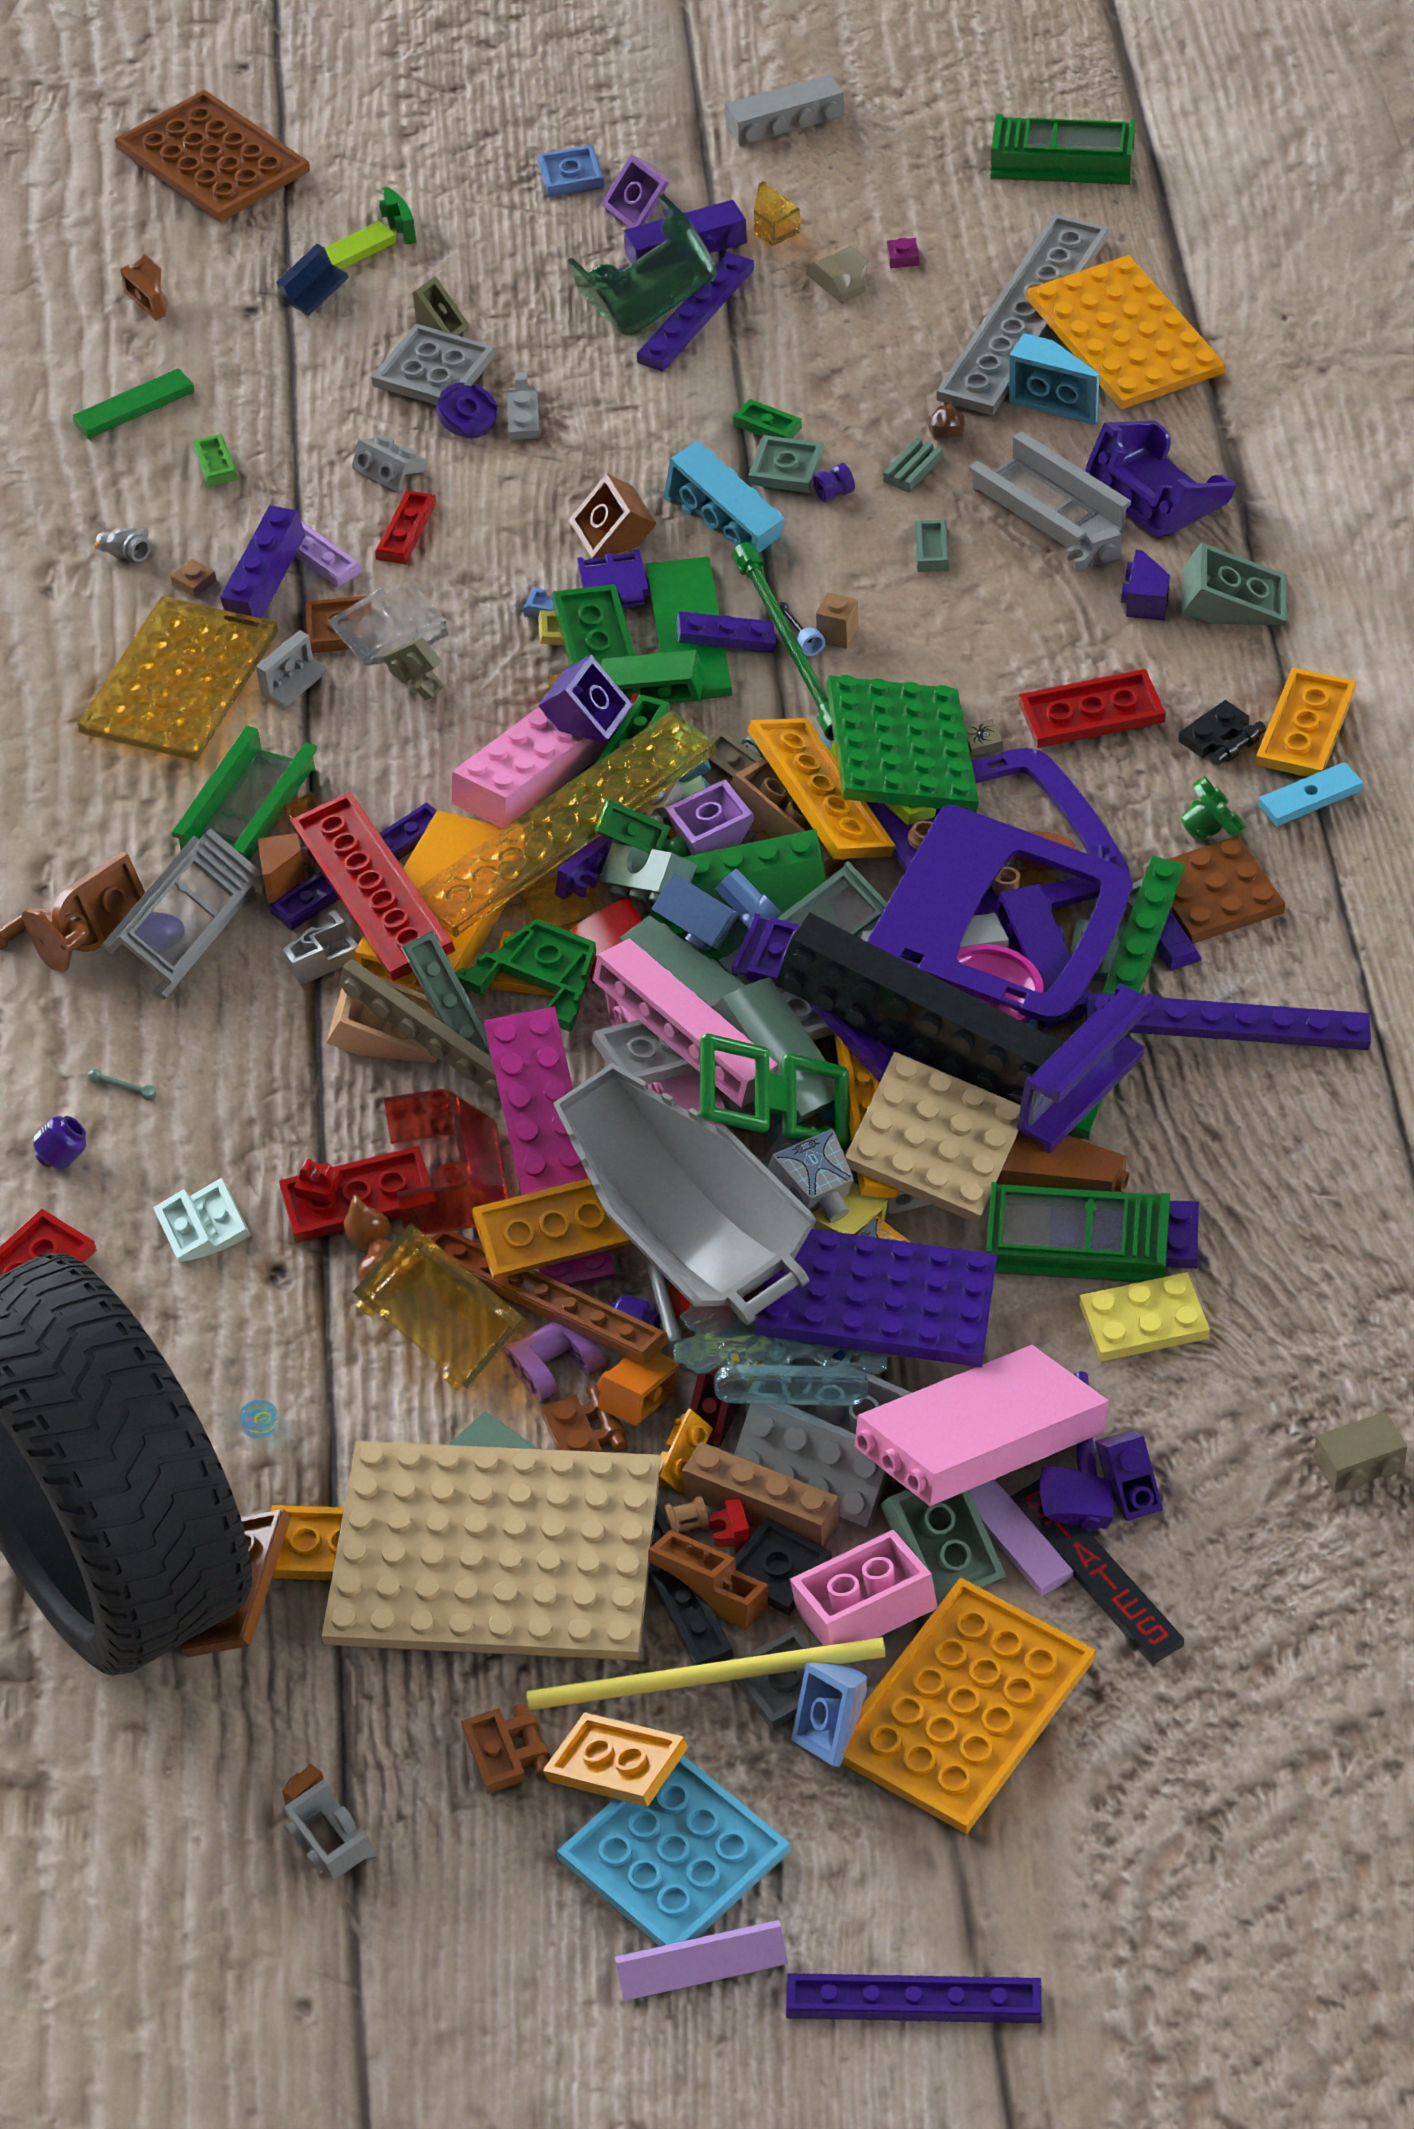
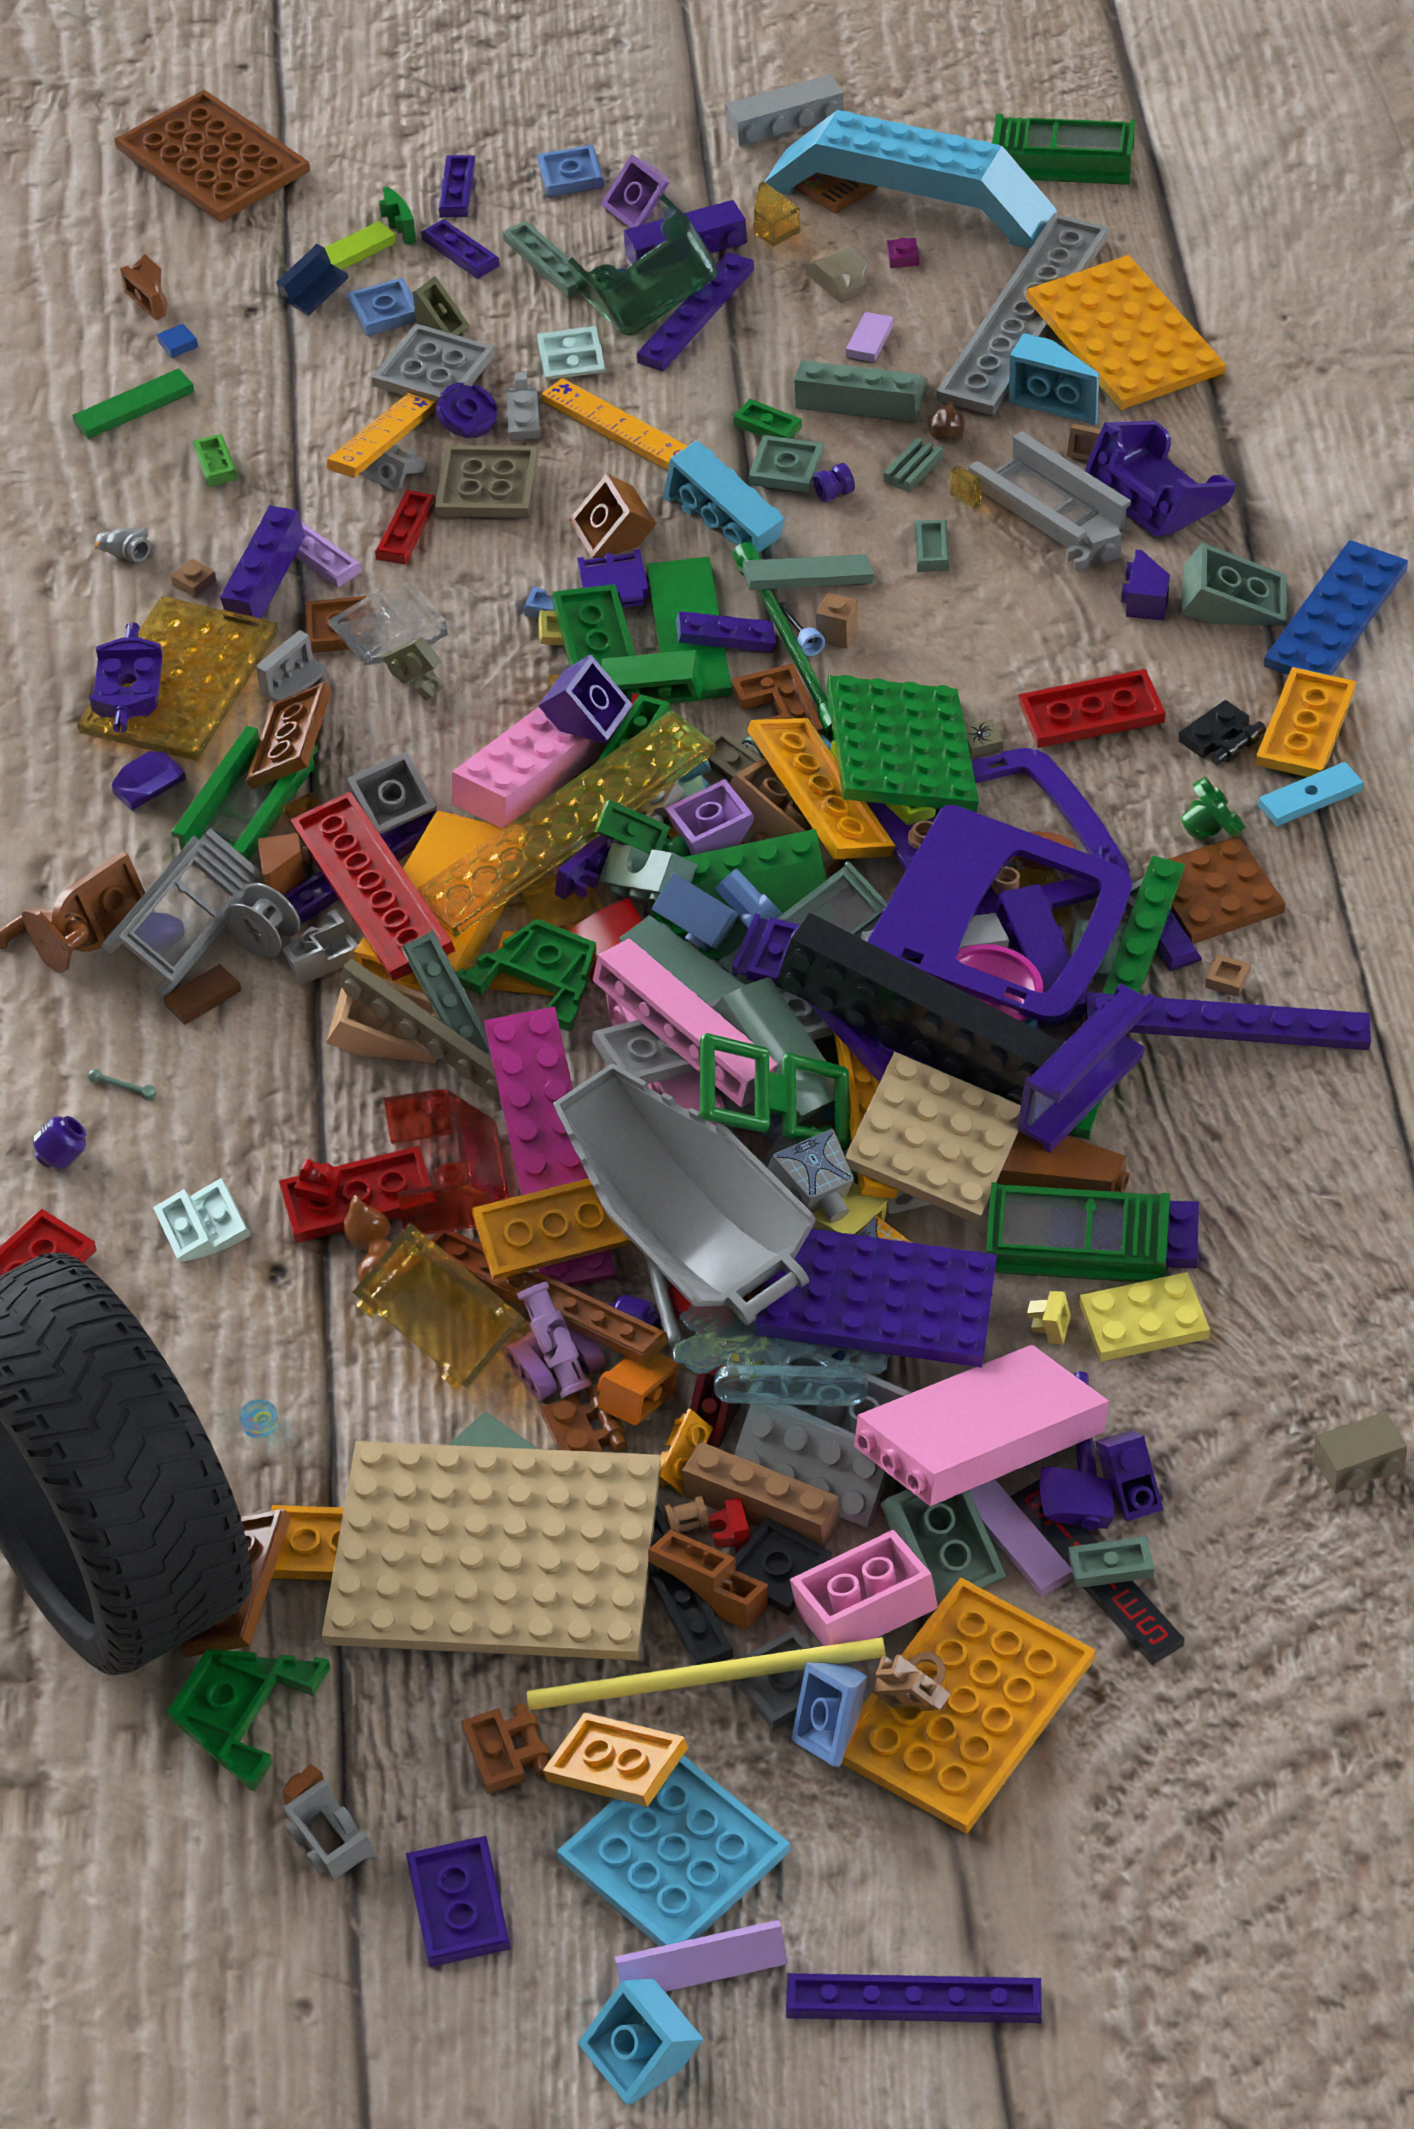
none -> dark purple plate [89,622,163,733]
none -> dark purple slope [111,751,186,811]
none -> blue tile [157,324,198,358]
none -> reddish brown tile [163,964,241,1025]
none -> green wing [167,1649,331,1792]
none -> light grey piece [225,883,301,958]
none -> dark orange tile [246,682,332,790]
none -> light orange tile [326,393,436,478]
none -> medium blue tile [347,278,416,336]
none -> light grey slope [347,752,437,834]
none -> dark purple tile [406,1836,511,1968]
none -> dark purple tile [421,219,500,279]
none -> dark tan plate [435,445,539,518]
none -> dark purple tile [438,155,476,217]
none -> sand green tile [502,221,593,298]
none -> lavender piece [517,1281,592,1398]
none -> light aqua slope [537,326,605,380]
none -> light orange tile [542,378,688,470]
none -> medium azure slope [578,1978,704,2105]
none -> dark orange plate [731,664,824,736]
none -> sand green tile [742,554,874,590]
none -> medium azure slope [764,110,1057,249]
none -> sand green slope [794,360,928,423]
none -> dark orange tile [795,172,877,214]
none -> lavender tile [846,312,894,363]
none -> medium nougat piece [872,1652,950,1711]
none -> clear yellow tile [950,465,981,508]
none -> light yellow tile [1027,1291,1071,1345]
none -> medium nougat tile [1066,424,1101,461]
none -> sand green plate [1068,1536,1155,1588]
none -> medium nougat plate [1205,954,1251,997]
none -> blue plate [1264,540,1408,676]

